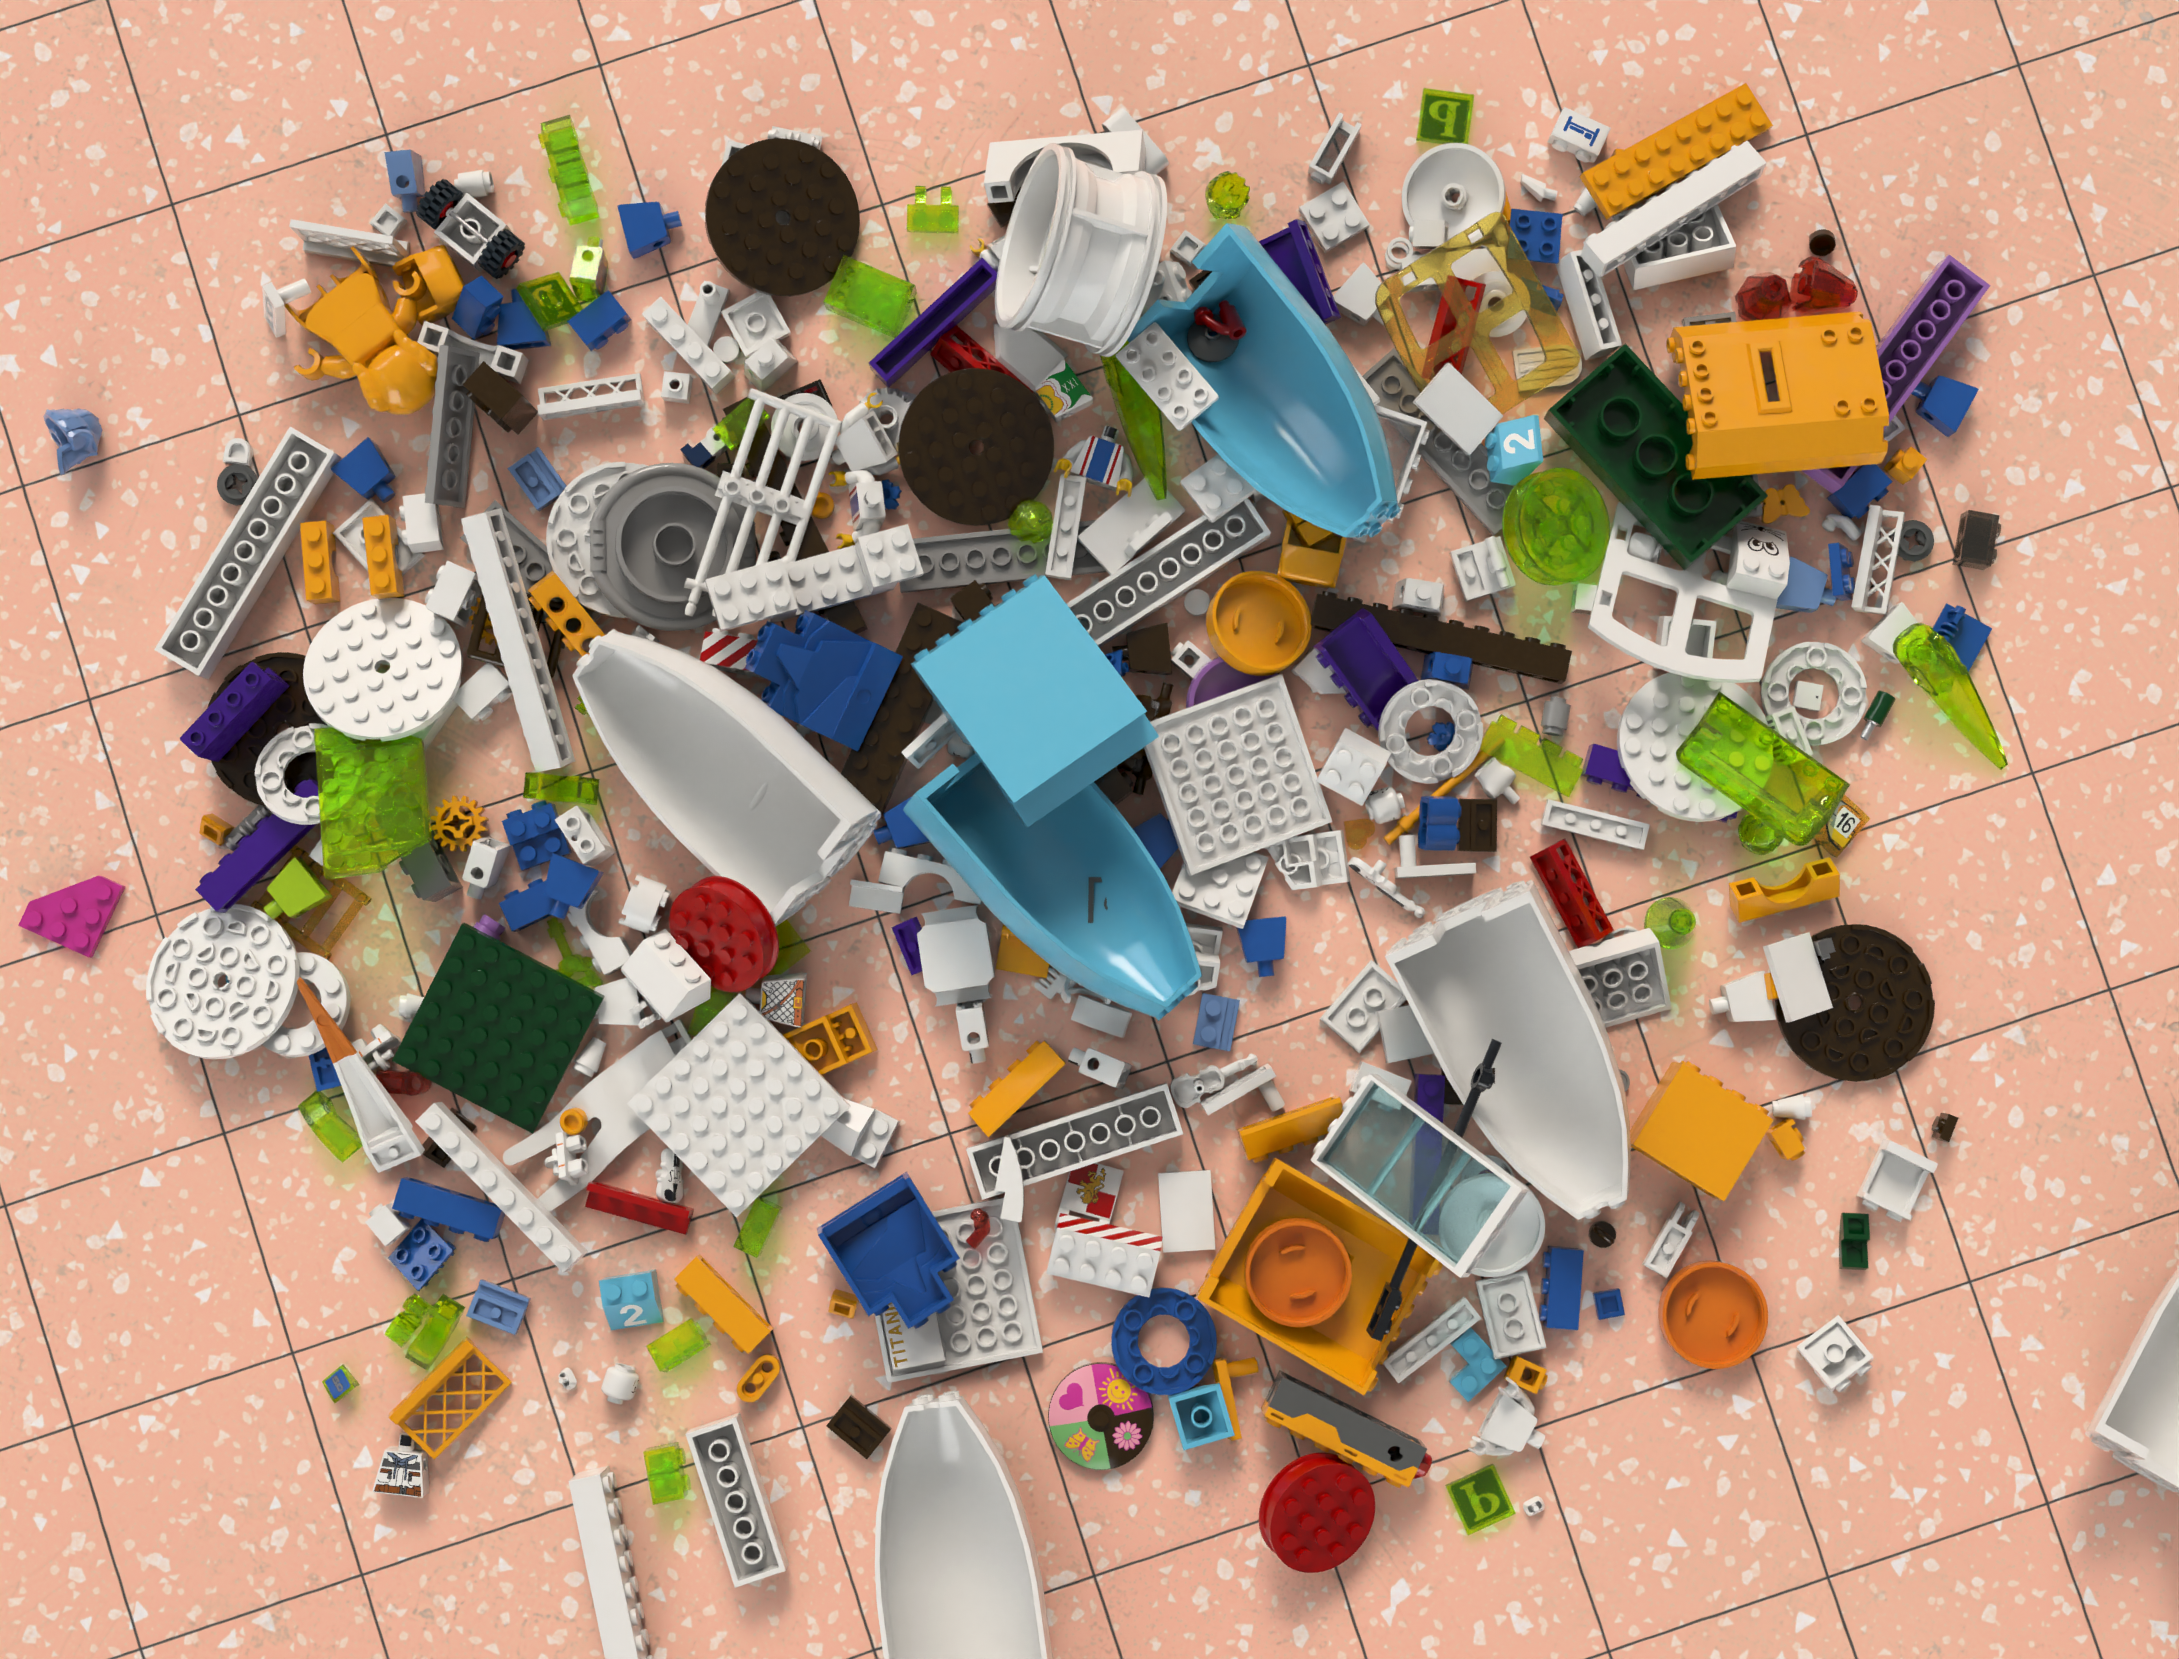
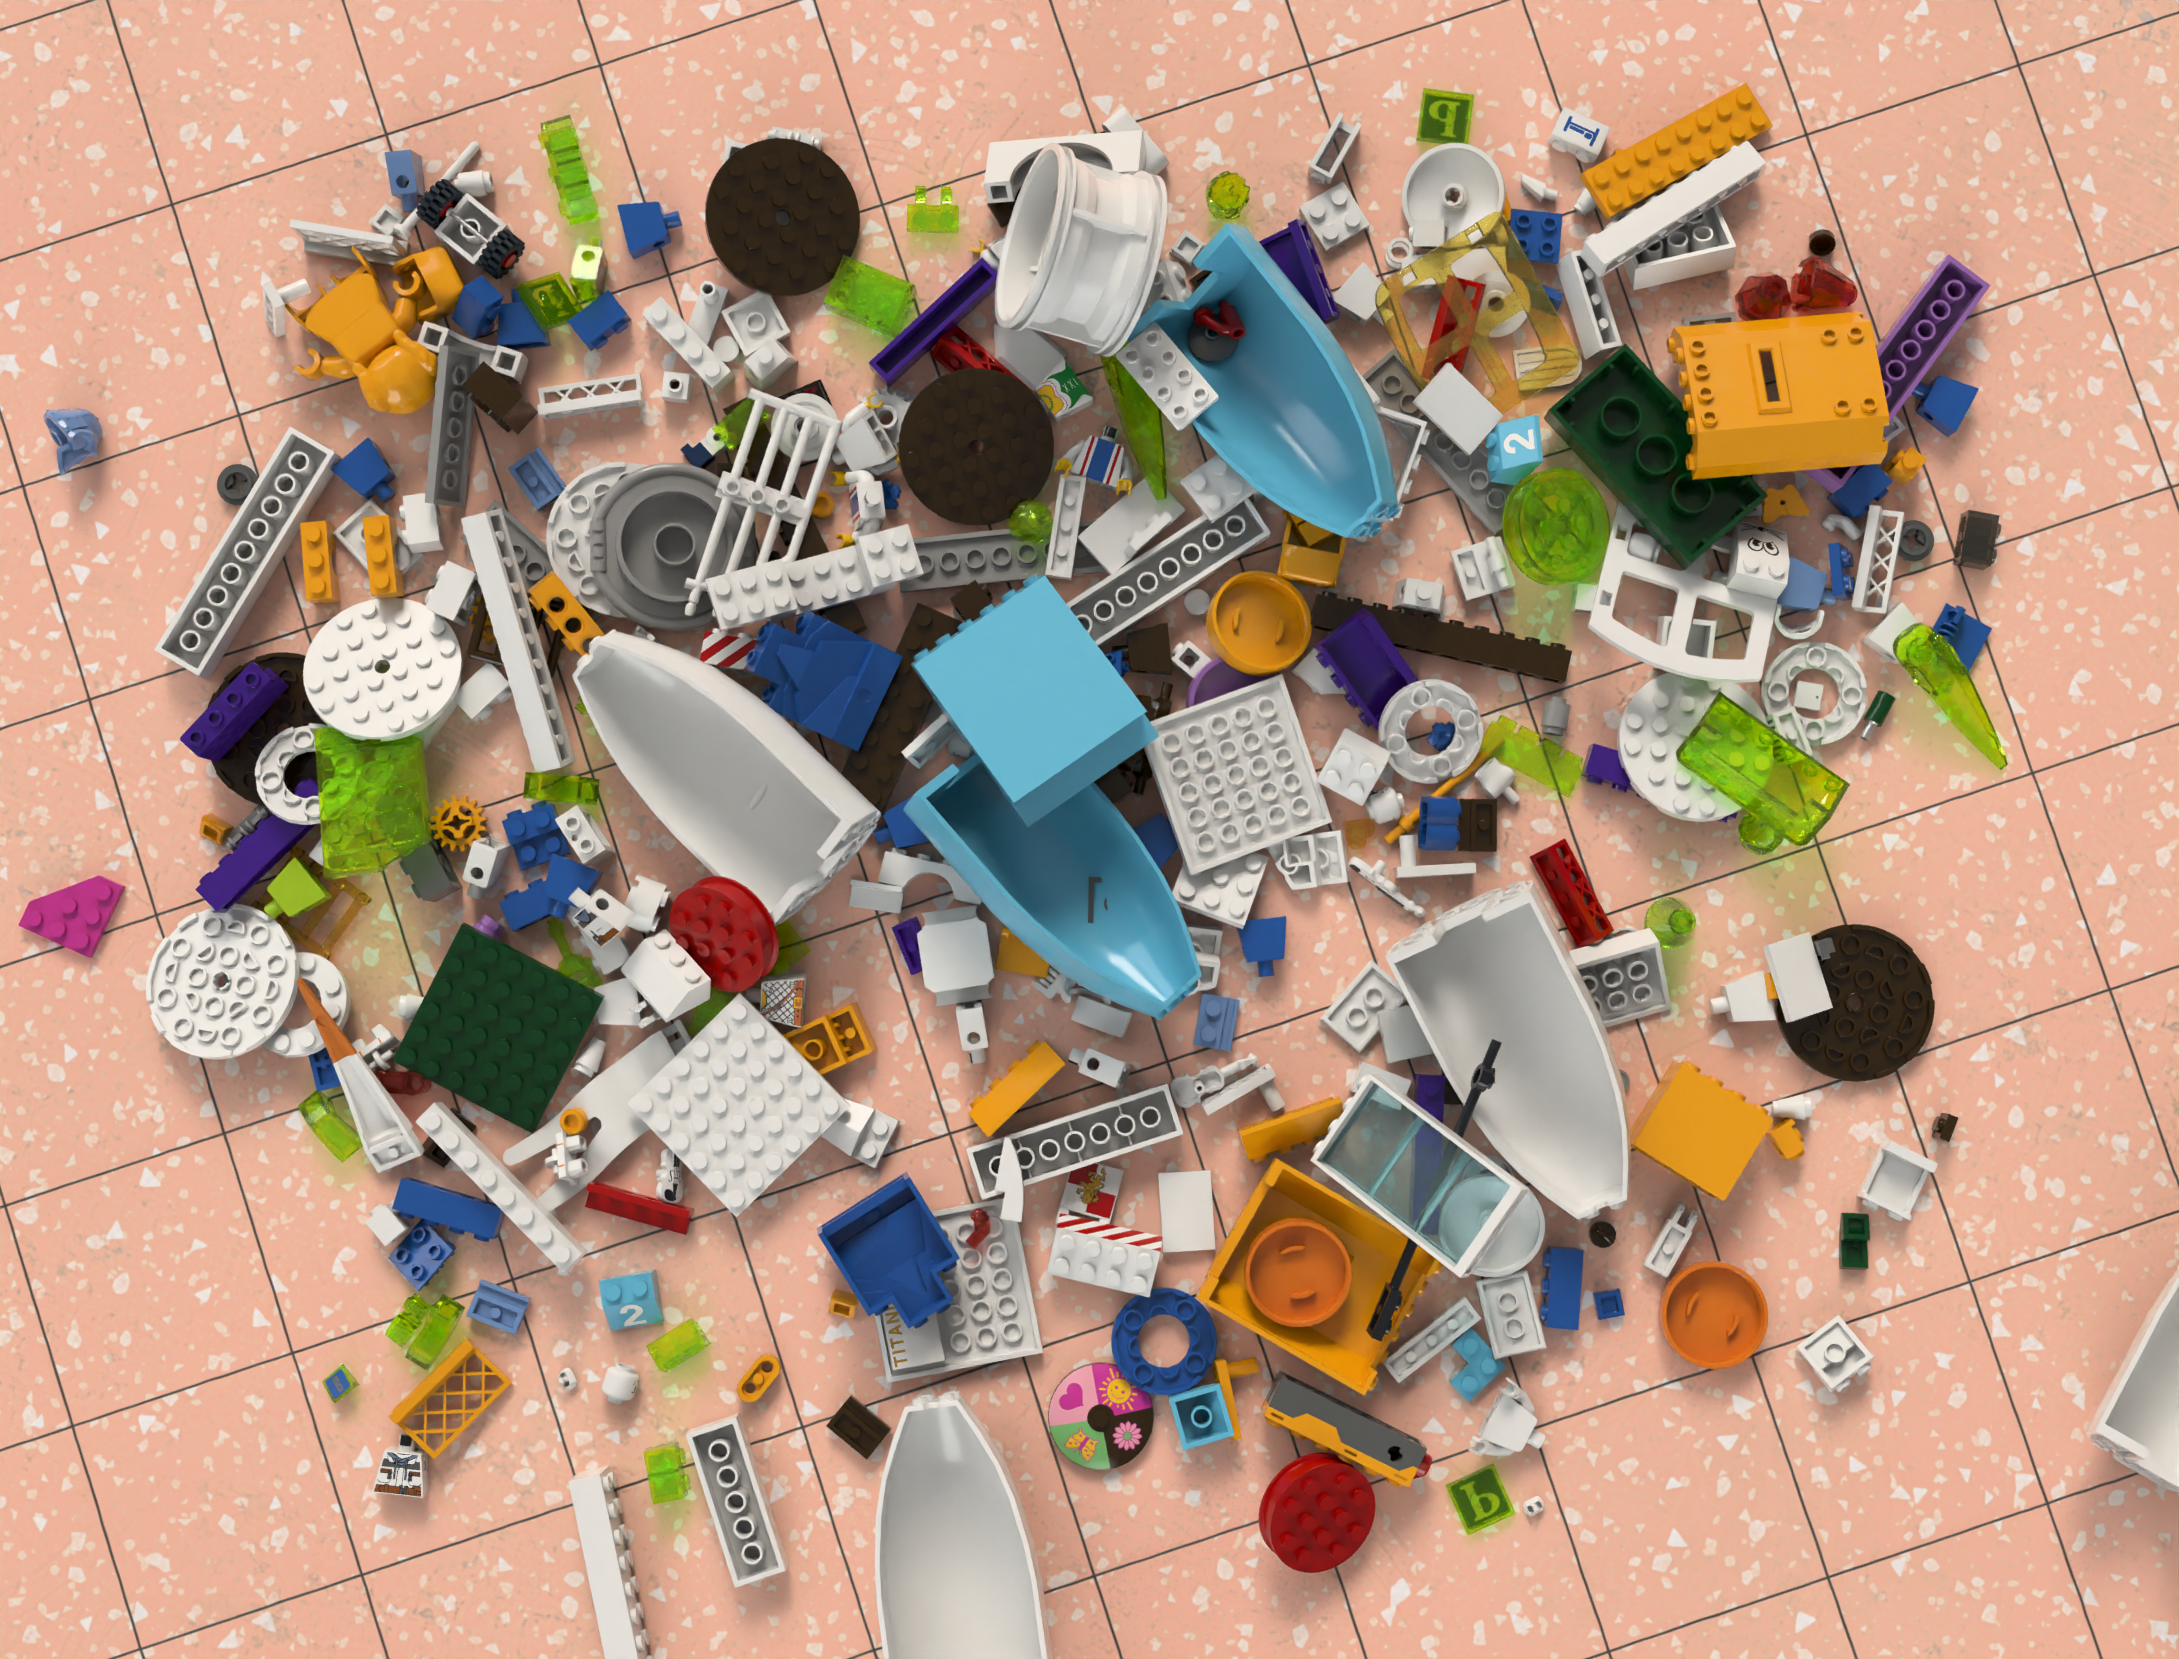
white tile [223,438,253,467] -> none
light orange brick [674,1254,774,1354] -> none
clear neon green brick [733,1197,783,1258] -> none
blue torso [1420,652,1473,690] -> none
light orange brick [1503,1355,1548,1394] -> none
white plate [1541,799,1650,850] -> none
light orange arch [1729,857,1840,923] -> none
slope [1794,782,1870,858] -> none
none -> white bar [393,141,480,241]
none -> white torso [568,887,635,948]
none -> white helmet [1773,604,1824,640]

